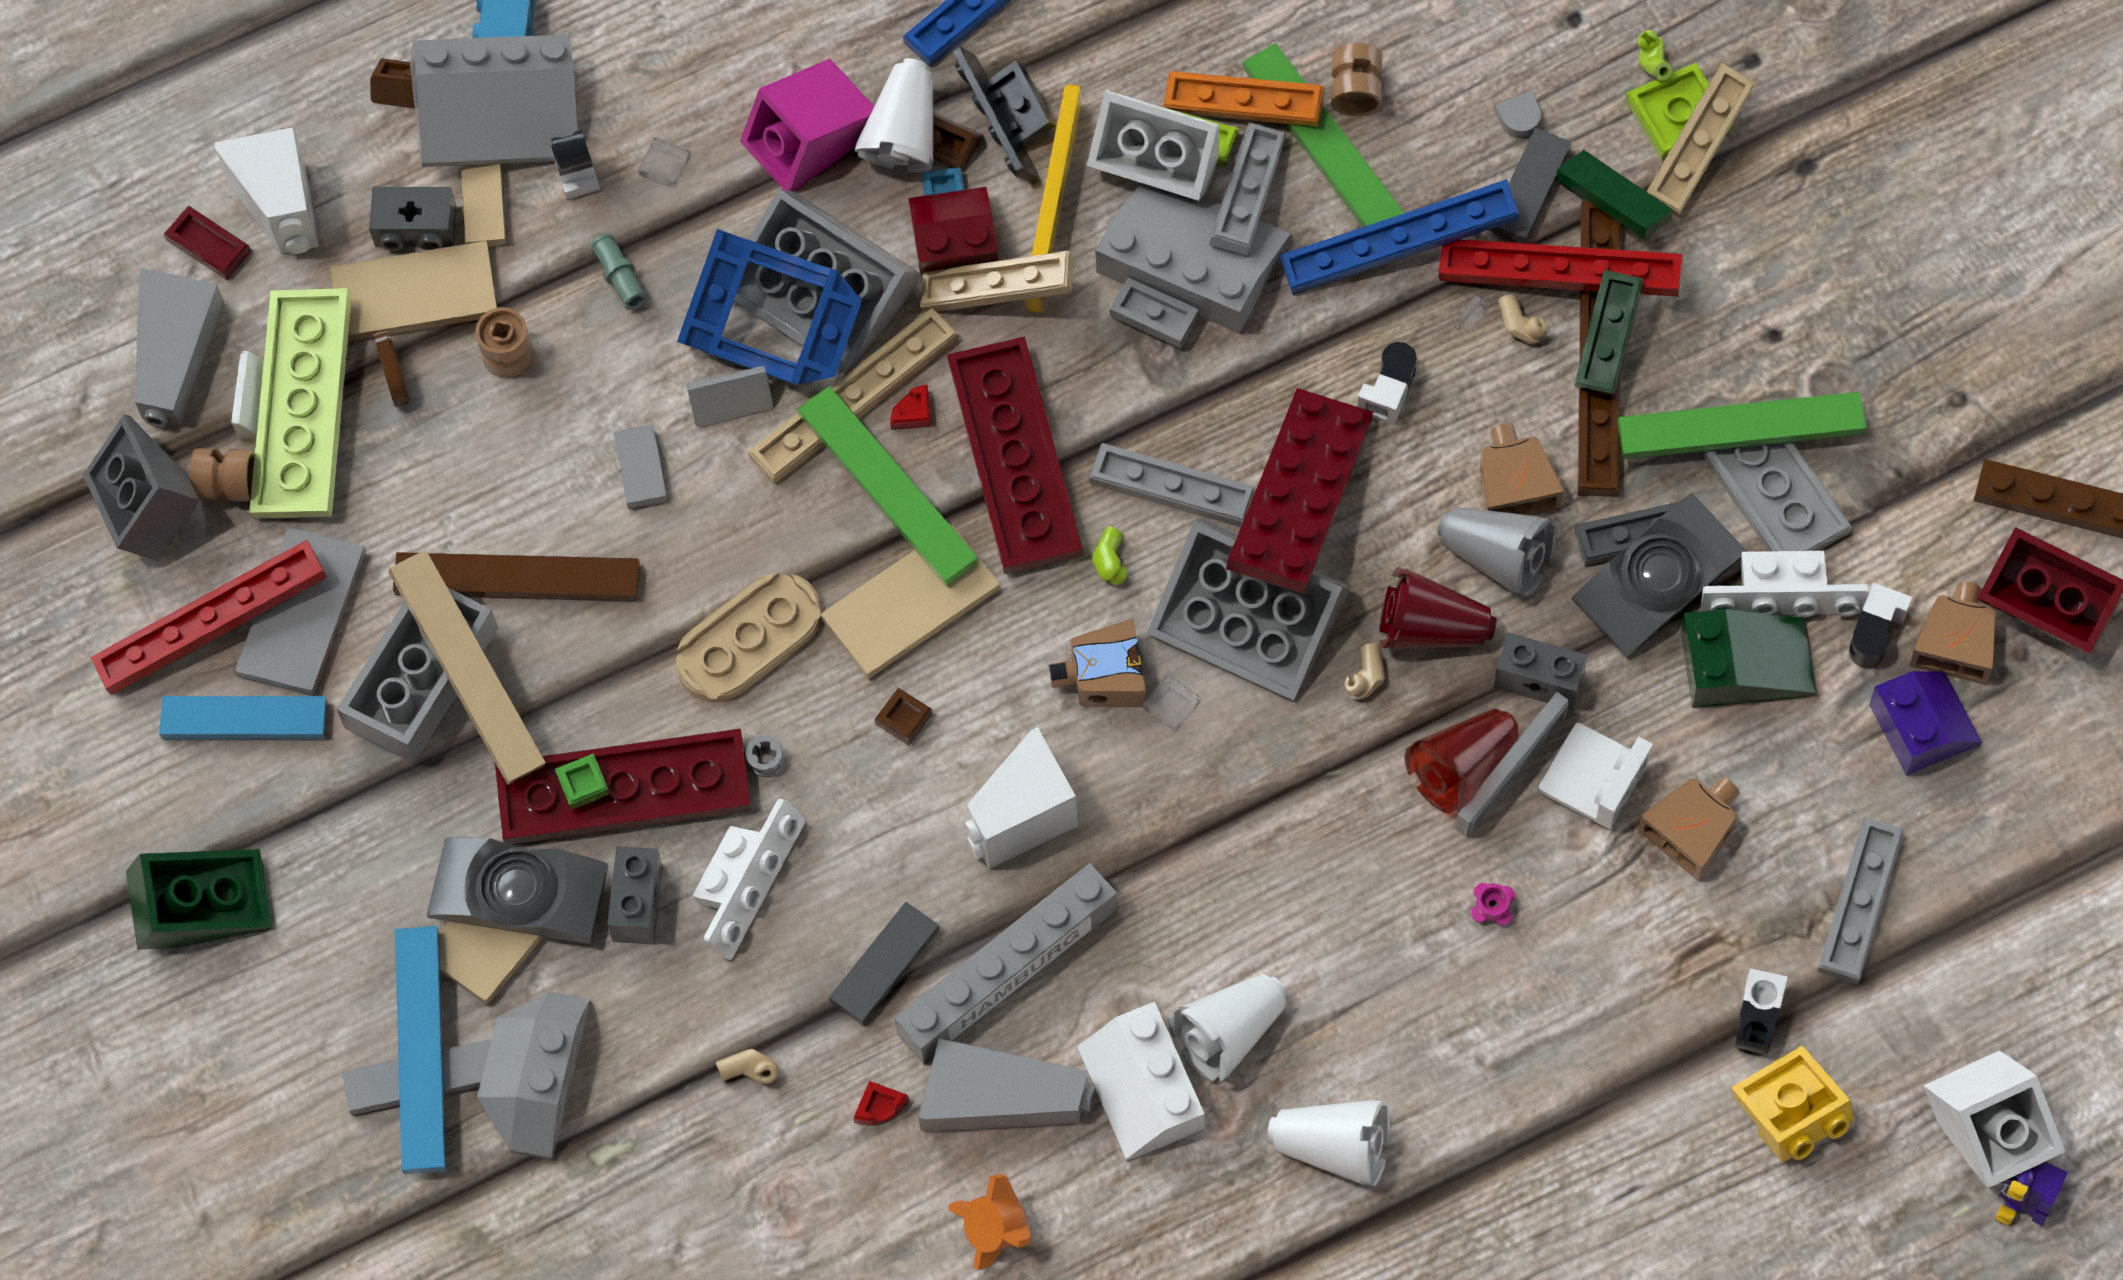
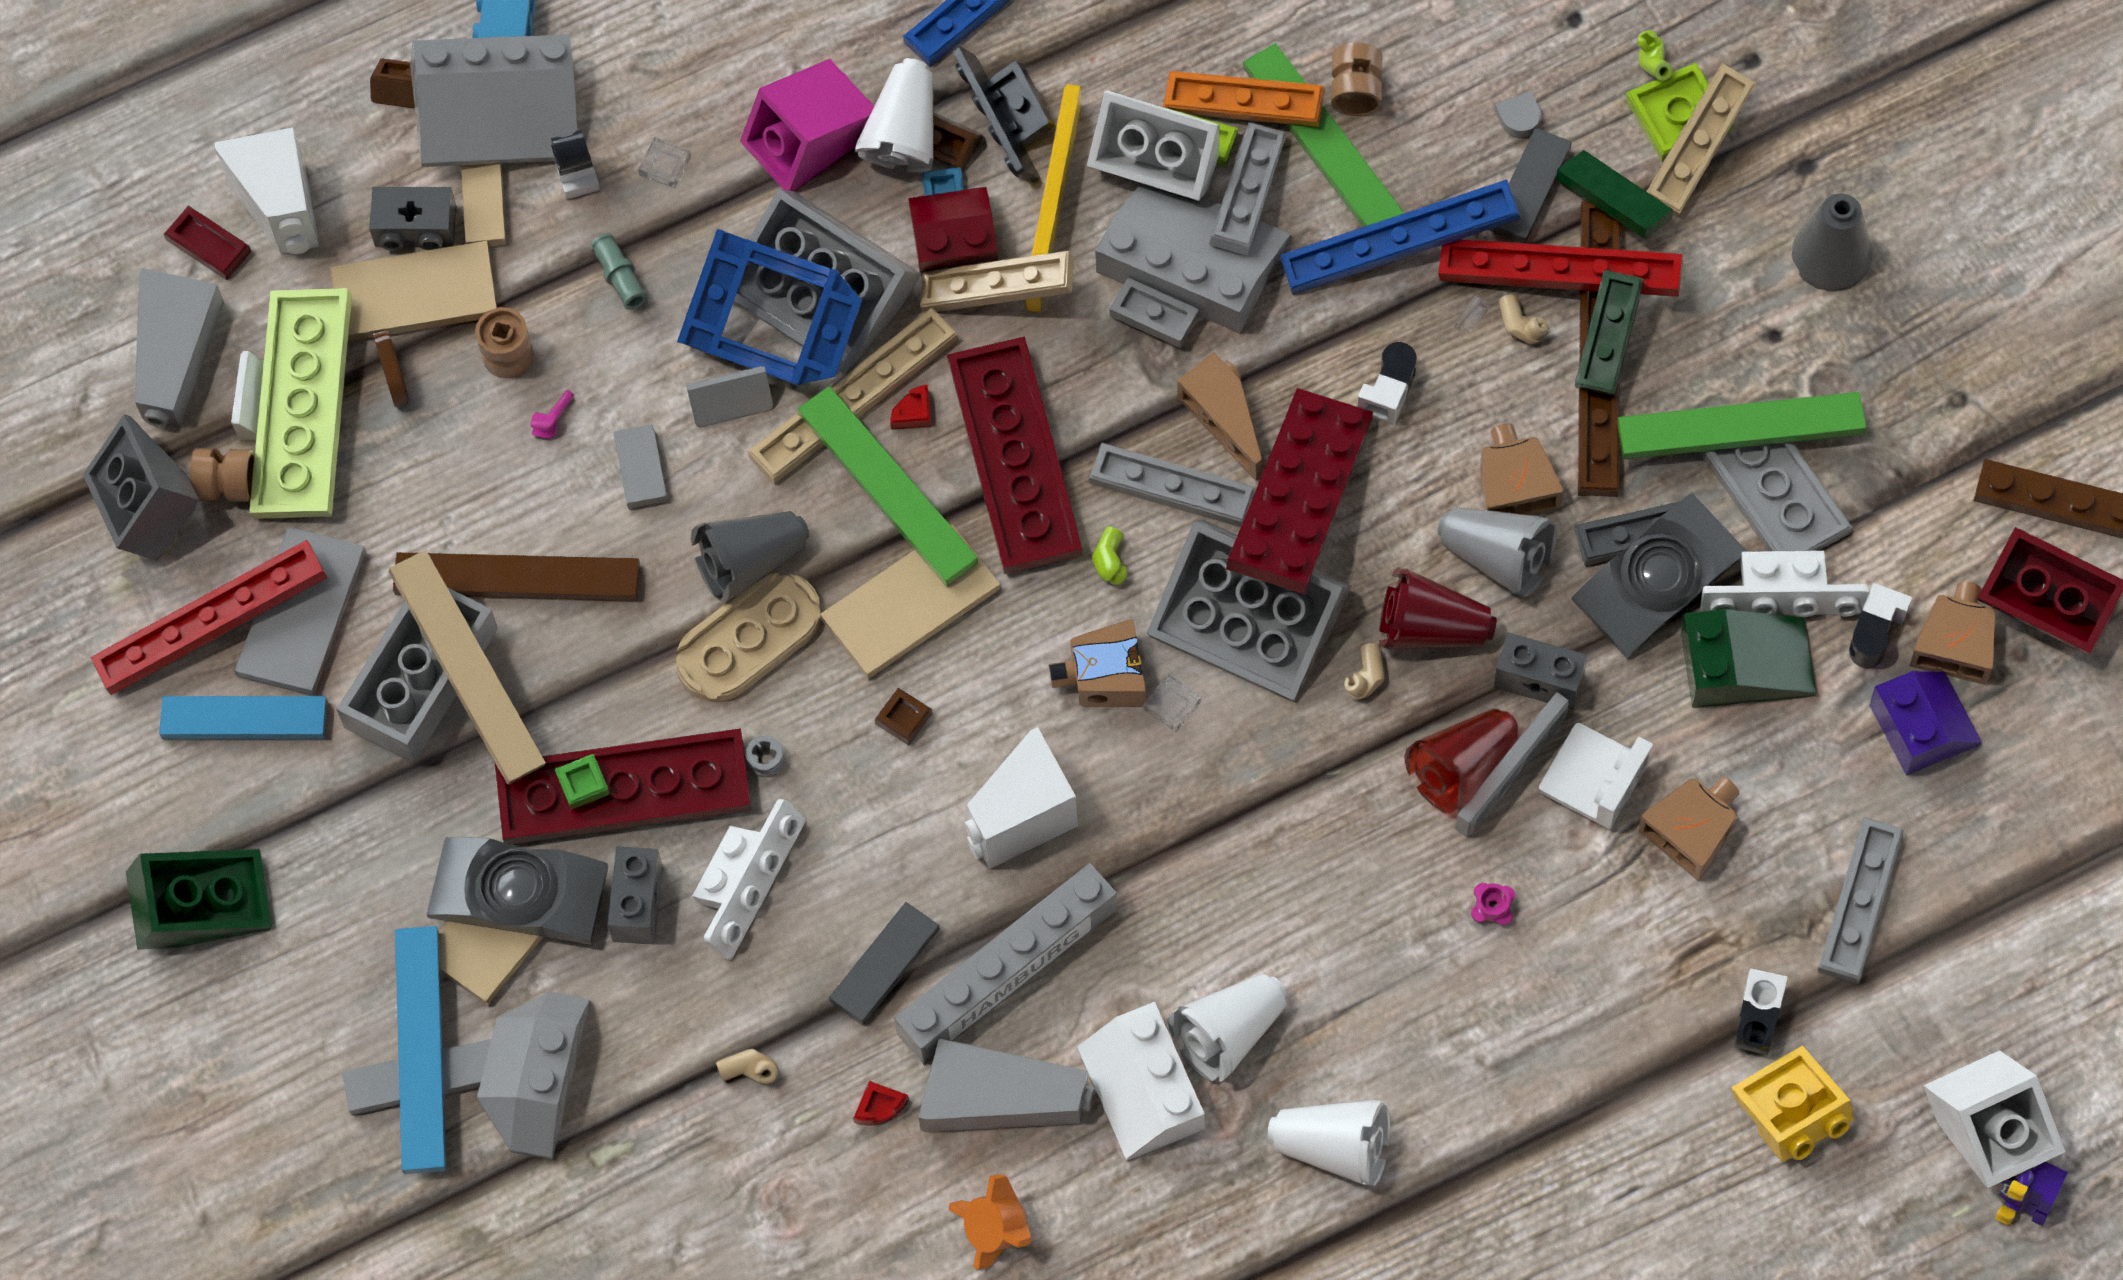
none -> dark pink hand [530,390,574,439]
none -> dark grey cone [691,511,809,602]
none -> medium nougat slope [1177,352,1262,481]
none -> dark grey cone [1791,193,1872,291]

